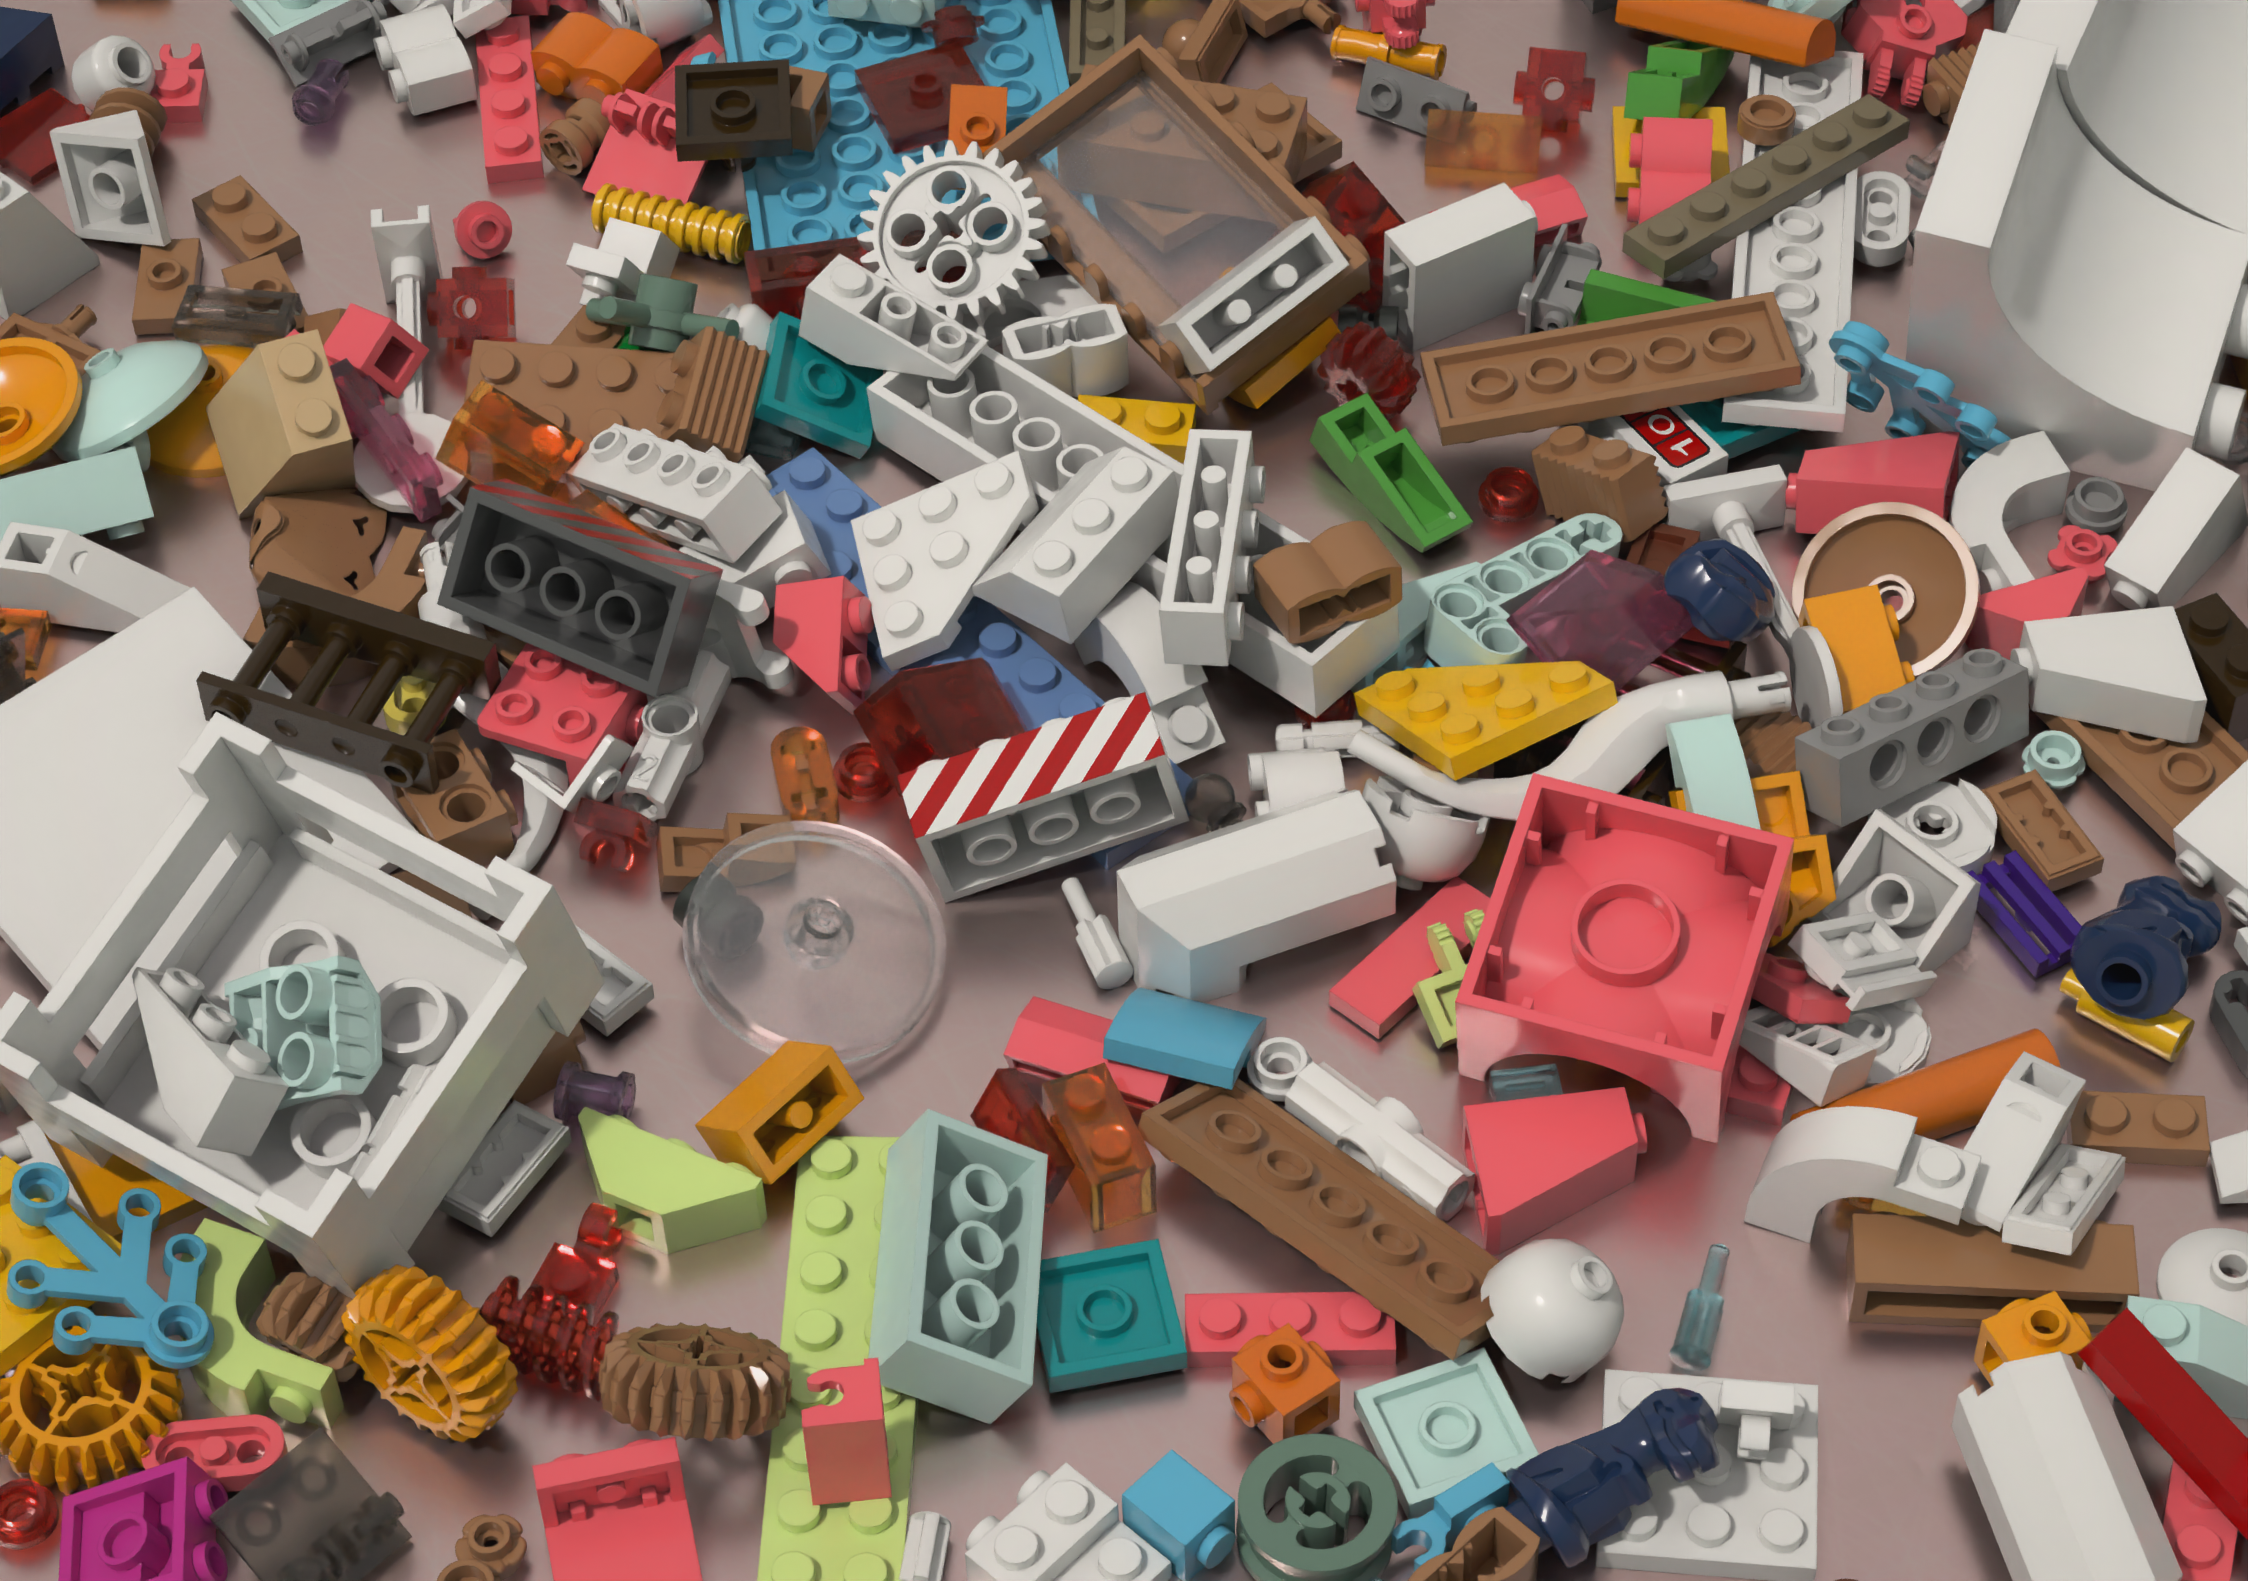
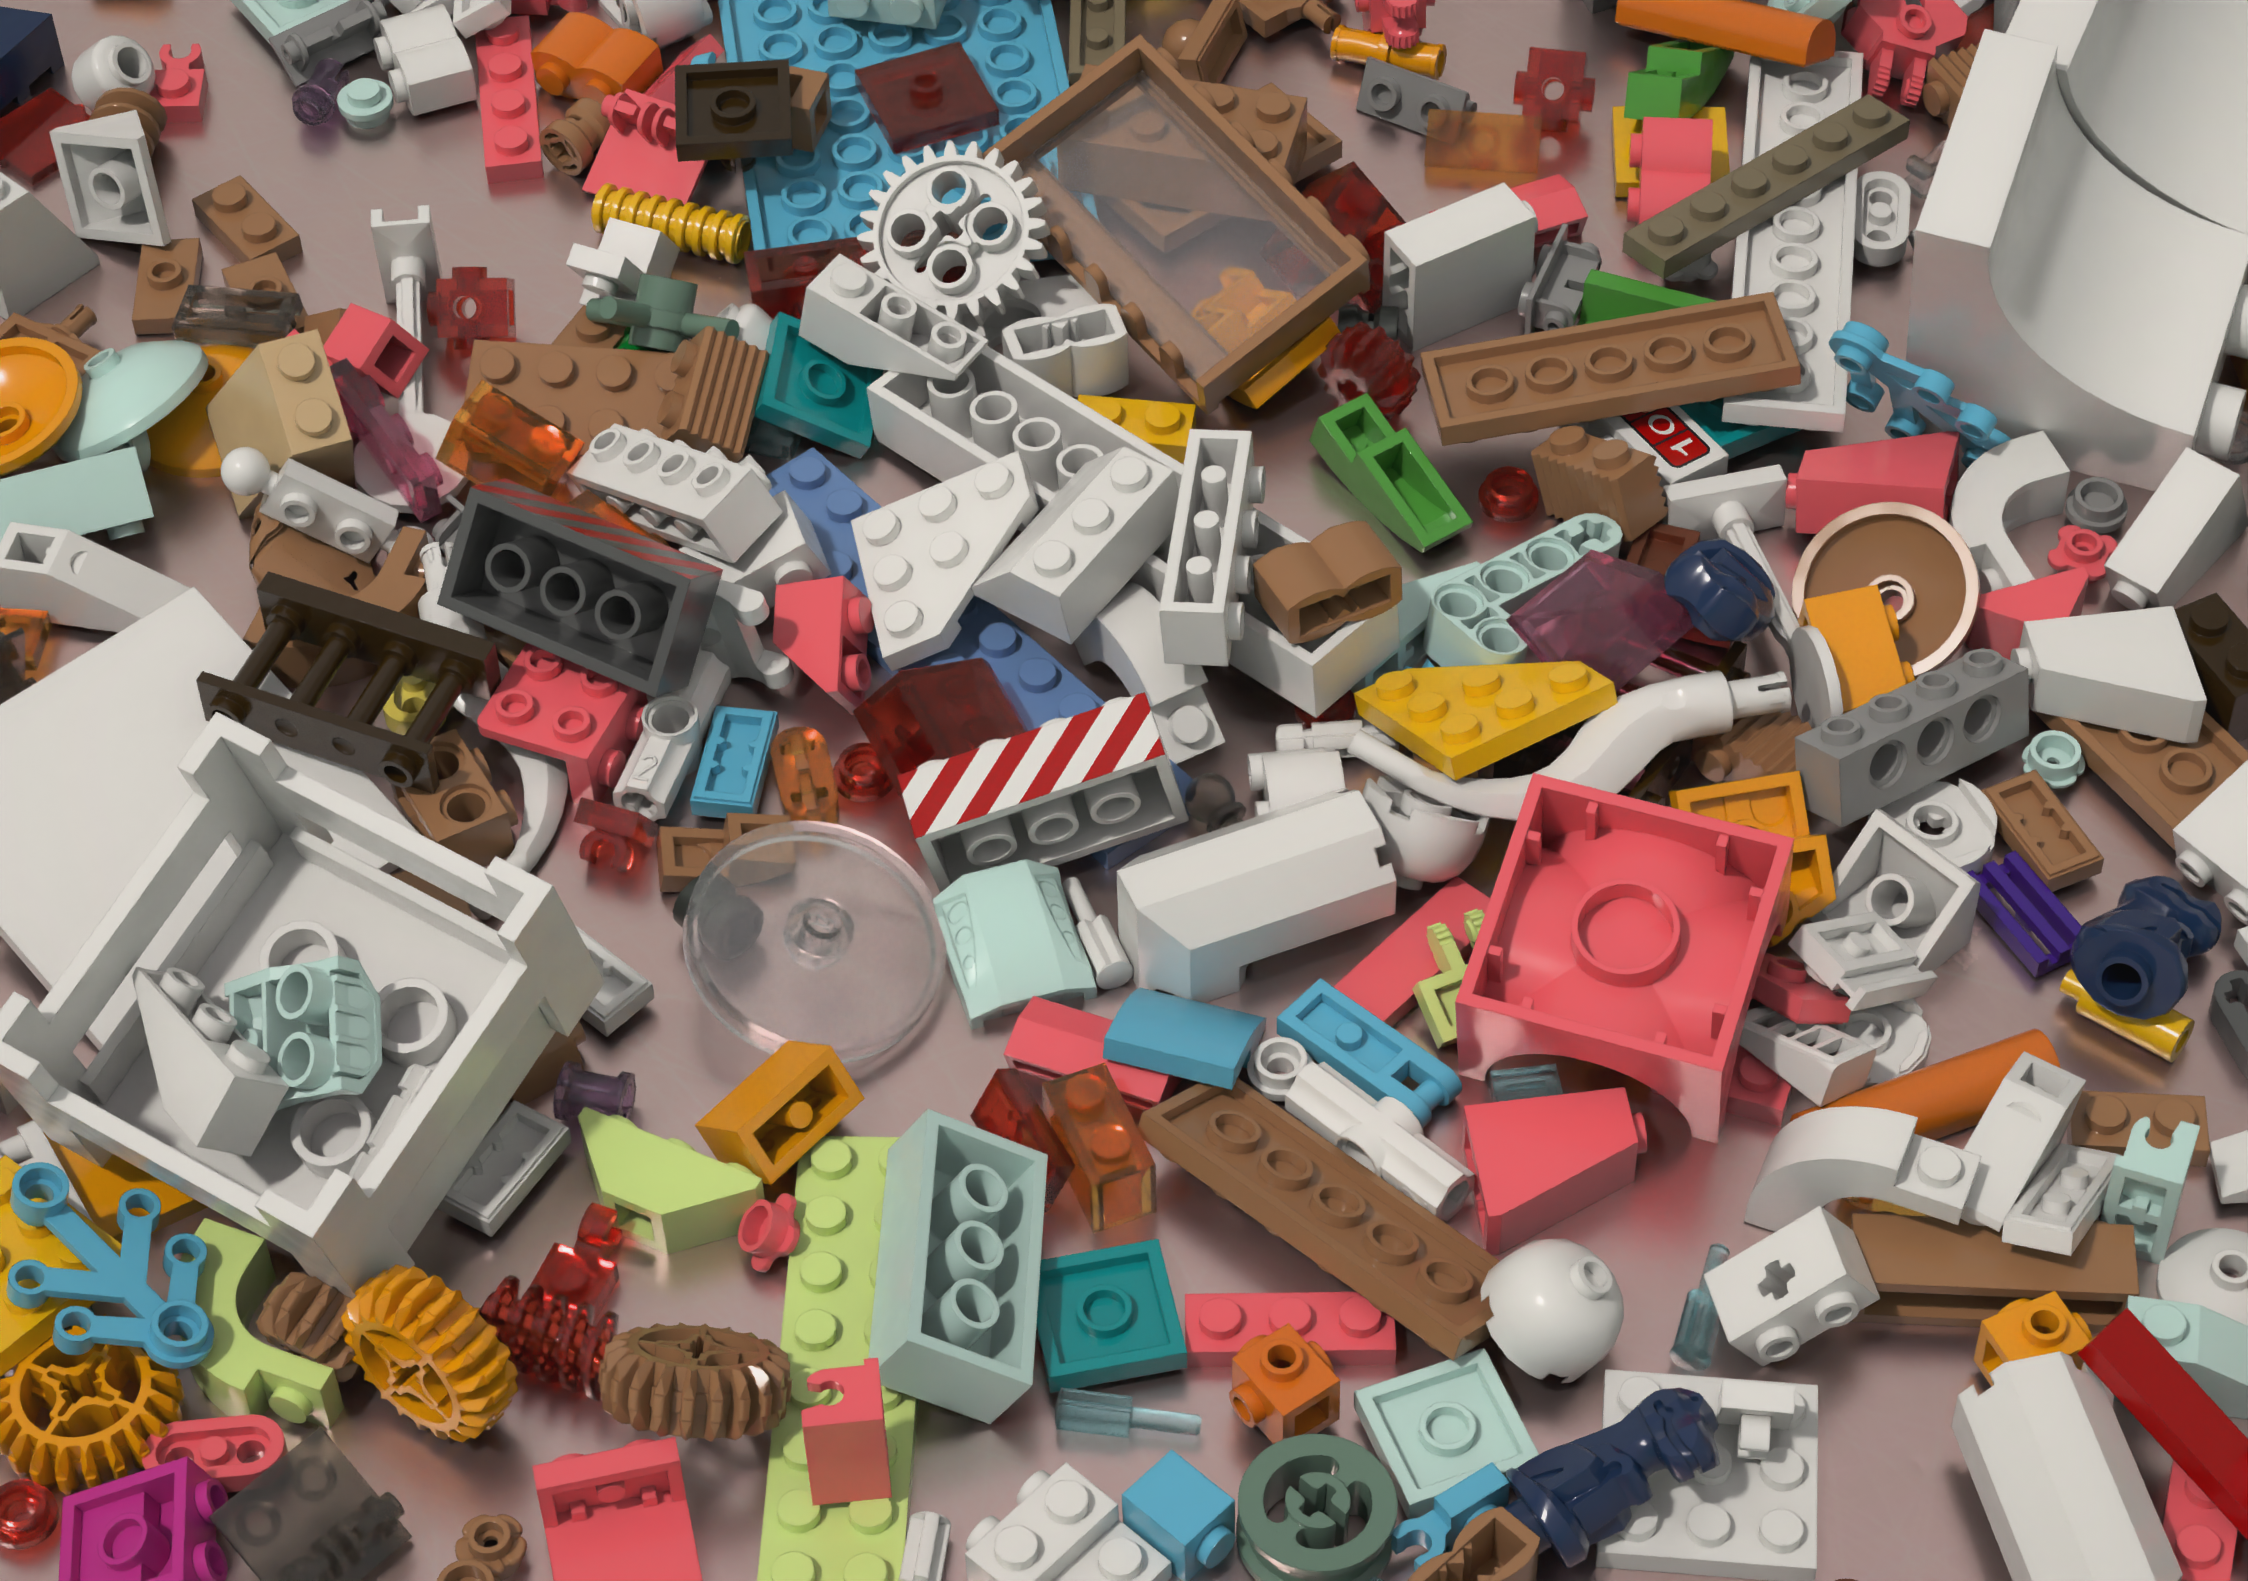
coral plate [453,201,512,259] -> none
white bracket [510,734,634,818] -> none
clear red plate [921,5,985,50] -> none
orange plate [948,84,1008,190] -> none
white brick [1158,216,1350,375] -> none
light aqua slope [1665,713,1761,830] -> none
medium nougat tile [1737,95,1796,146] -> none
none -> white plate [221,447,434,563]
none -> light aqua plate [337,78,394,129]
none -> medium azure plate [690,705,779,818]
none -> coral plate [738,1193,800,1273]
none -> light aqua slope [933,859,1097,1030]
none -> clear light blue axle [1055,1387,1202,1438]
none -> medium azure plate [1277,978,1462,1128]
none -> white brick [1704,1206,1880,1367]
none -> light aqua hinge [2100,1117,2200,1264]

